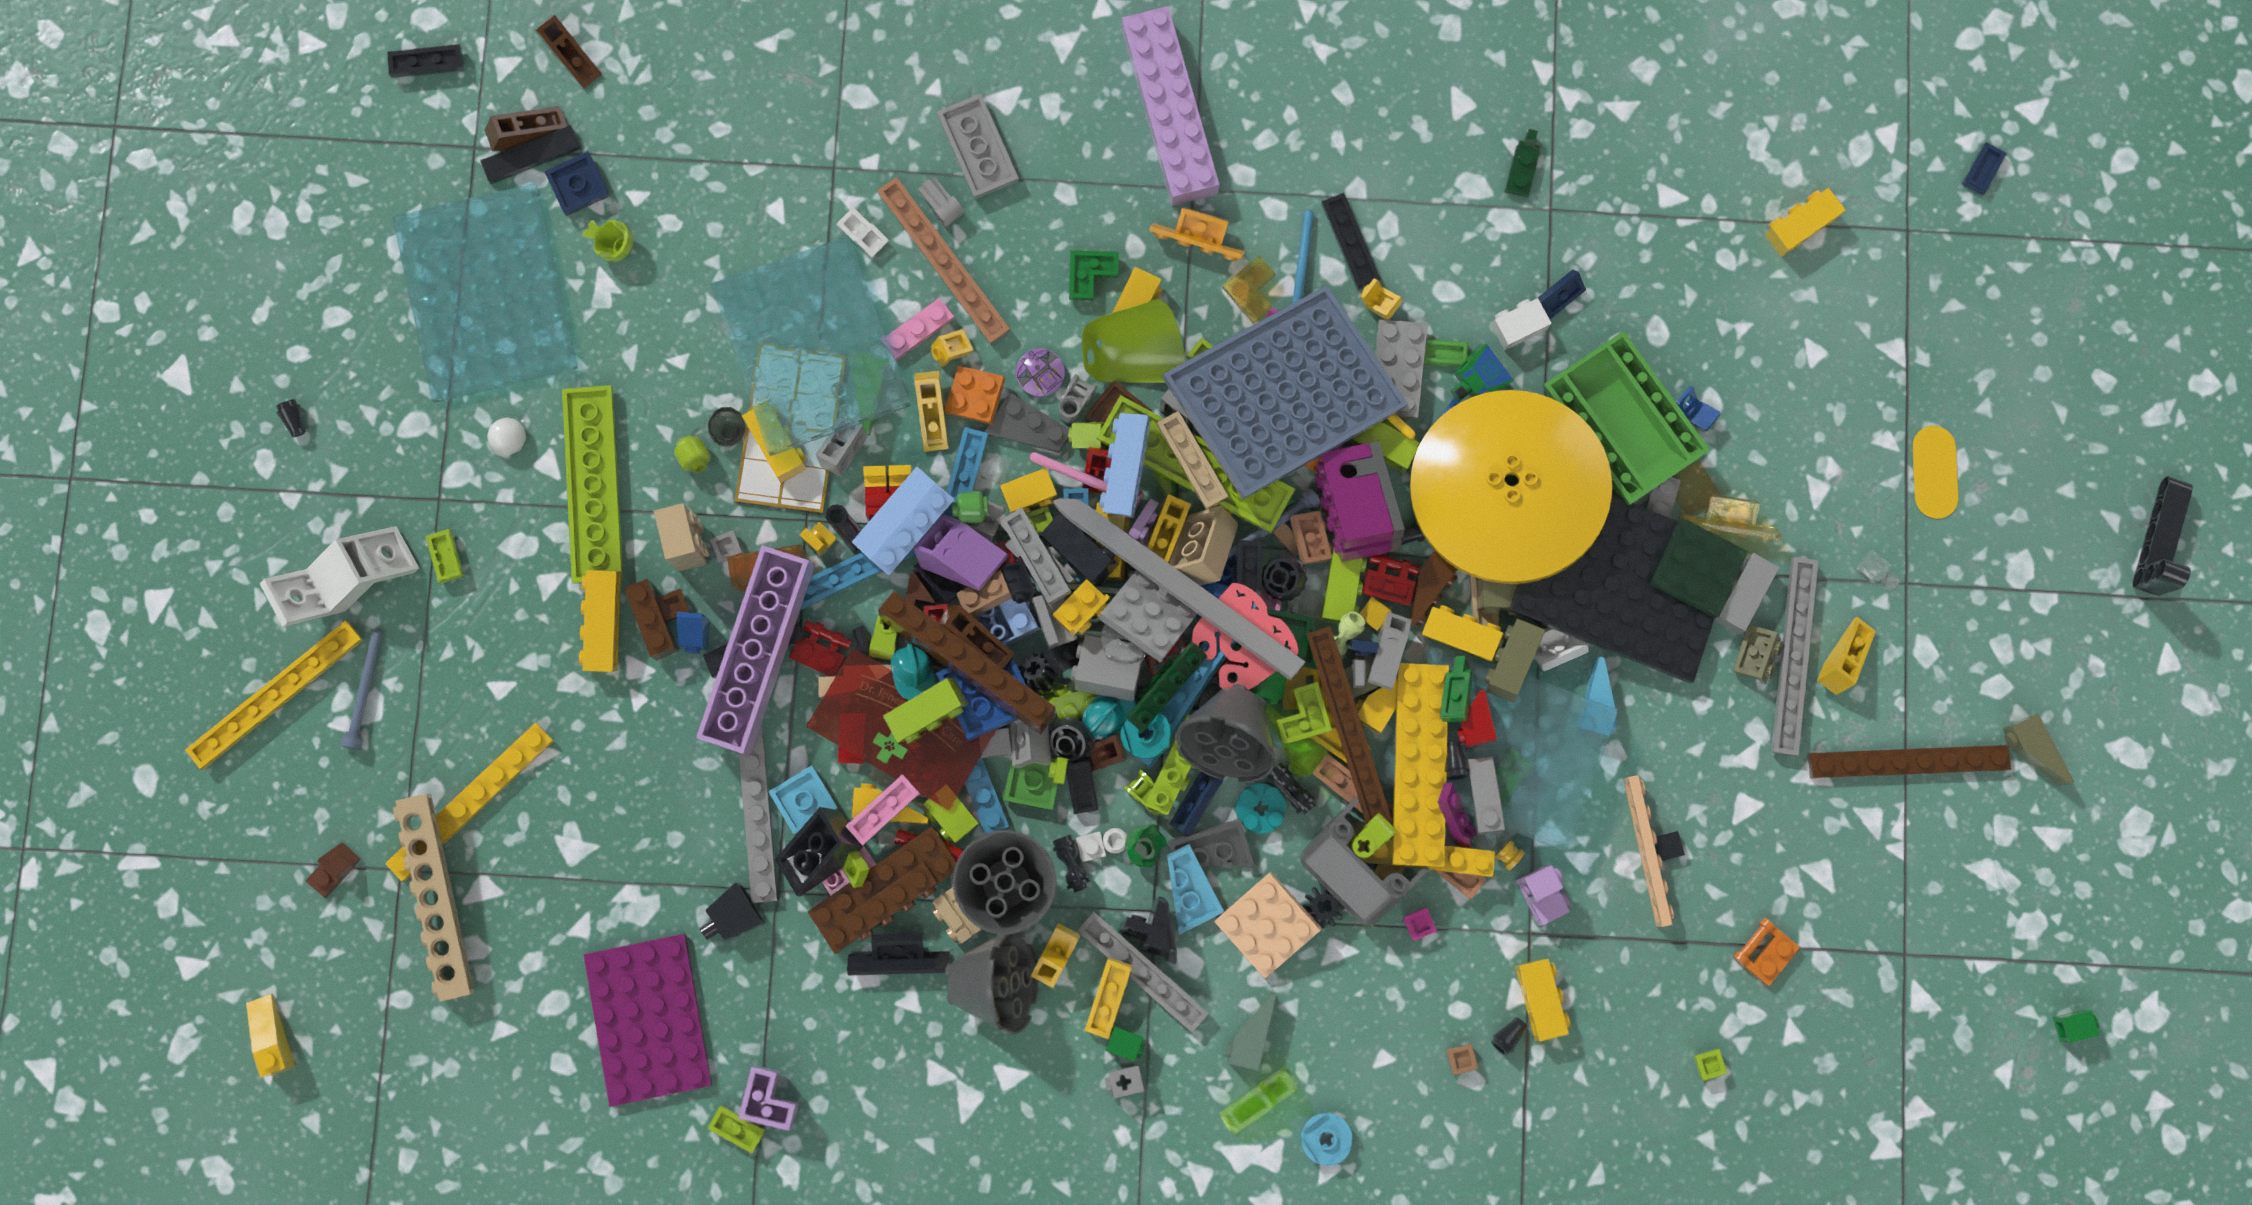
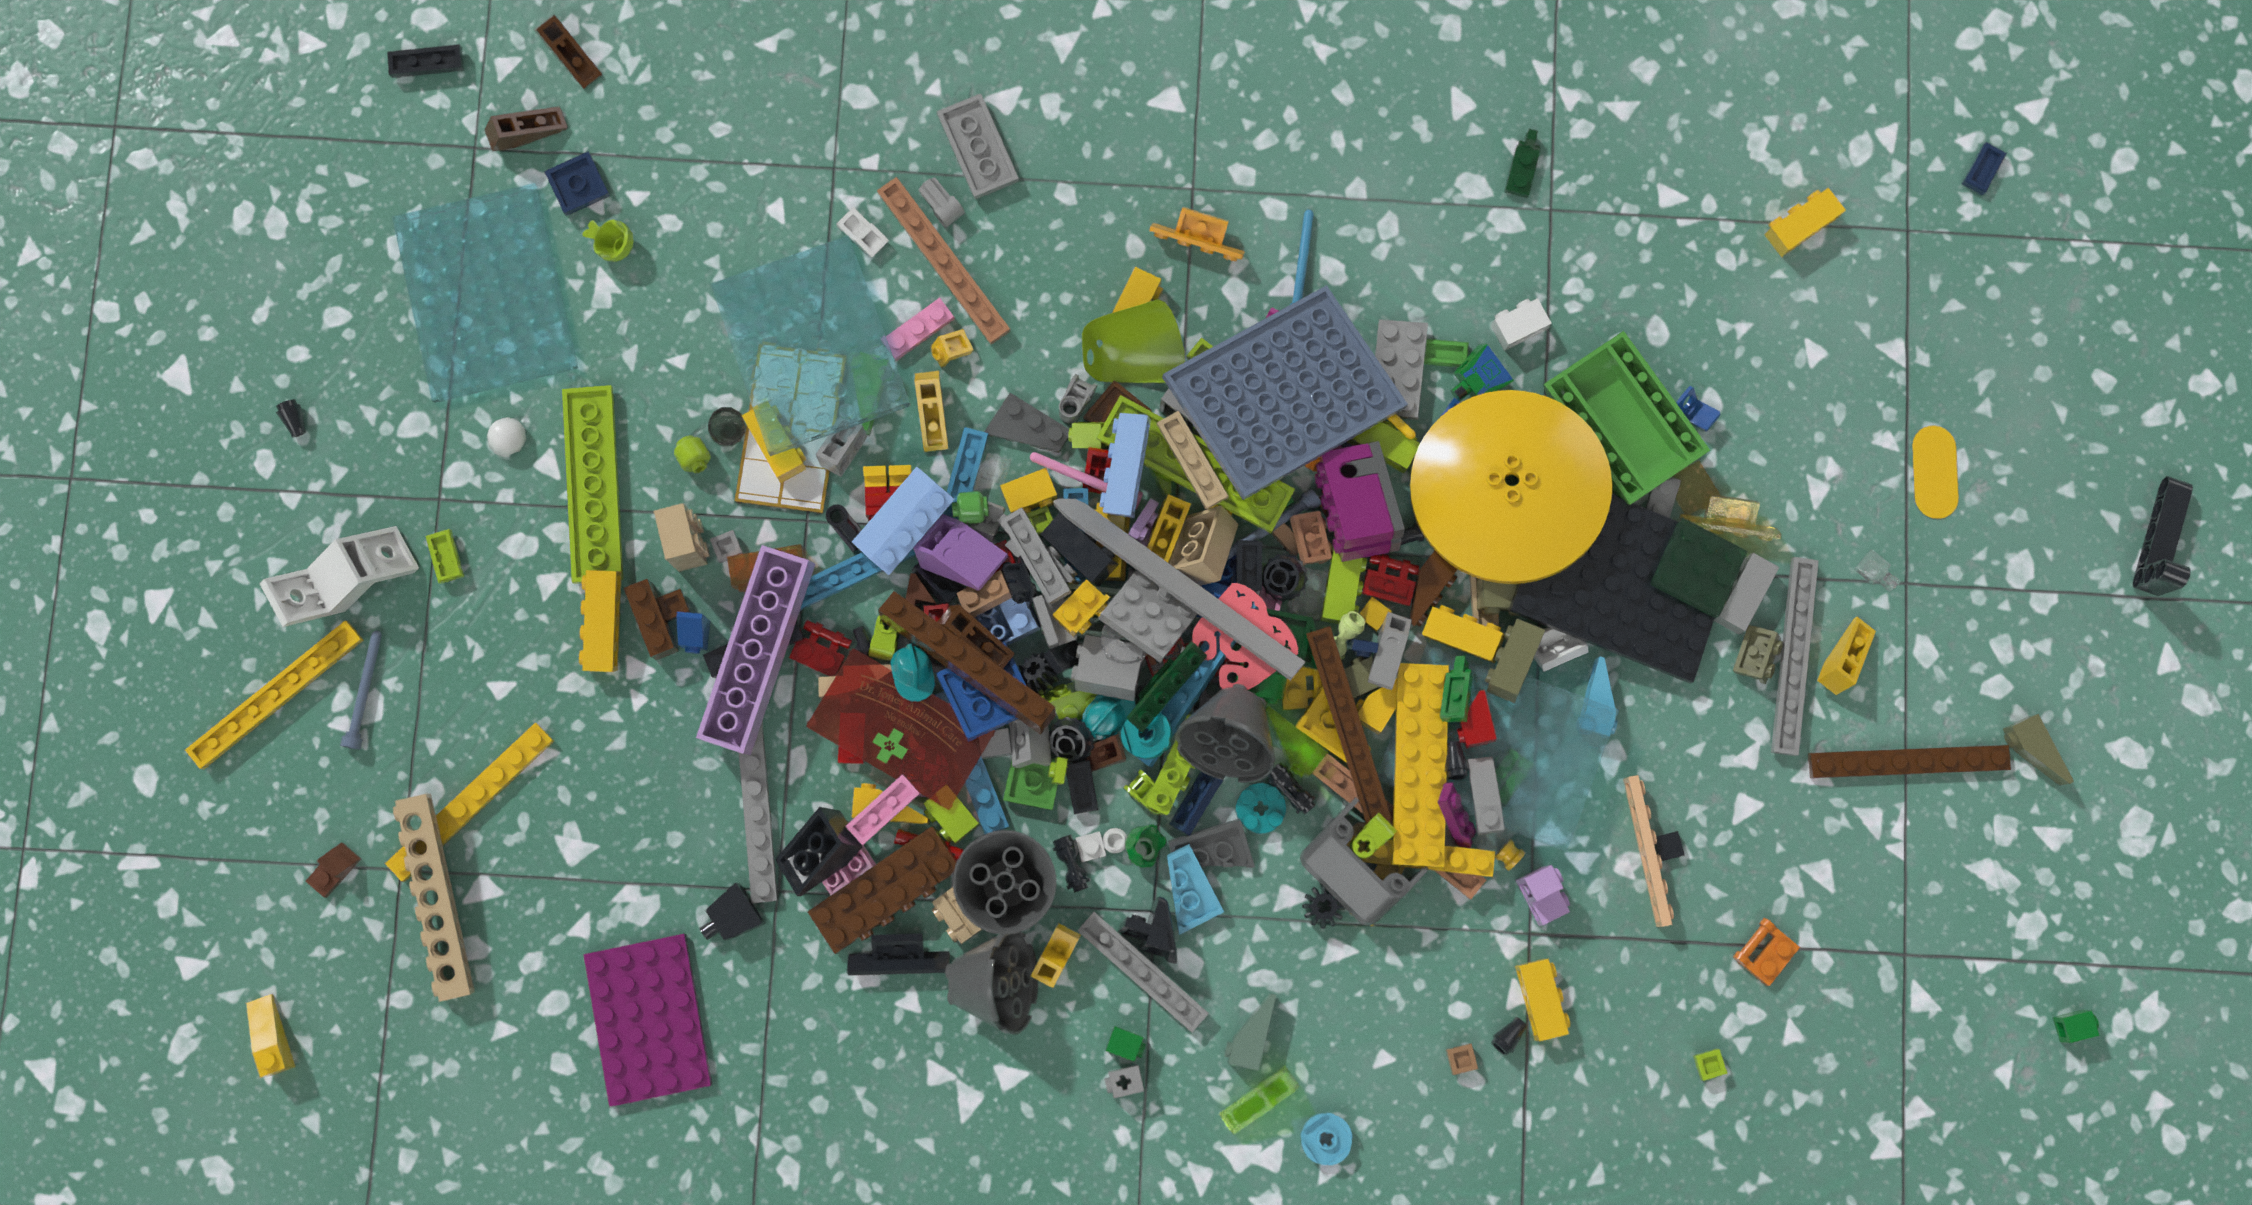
black tile [480,125,581,184] -> none
lime plate [707,1105,766,1153] -> none
lavender brick [738,1066,799,1131] -> none
medium azure plate [769,765,839,835] -> none
yellow bracket [799,522,837,556] -> none
lime plate [843,851,869,888] -> none
lime brick [883,678,969,744] -> none
orange plate [944,366,1006,425] -> none
medium lavender dish [1016,349,1065,398] -> none
green plate [1069,250,1119,301] -> none
yellow plate [1085,957,1133,1039] -> none
lavender brick [1121,6,1219,206] -> none
light nougat plate [1214,871,1322,979] -> none
clear yellow plate [1222,256,1275,324] -> none
lime plate [1276,682,1332,745] -> none
black tile [1321,193,1381,290] -> none
light grey tile [1352,660,1365,688] -> none
yellow bracket [1360,278,1403,320] -> none
dark pink plate [1403,908,1437,941] -> none
dark blue plate [1538,269,1586,319] -> none

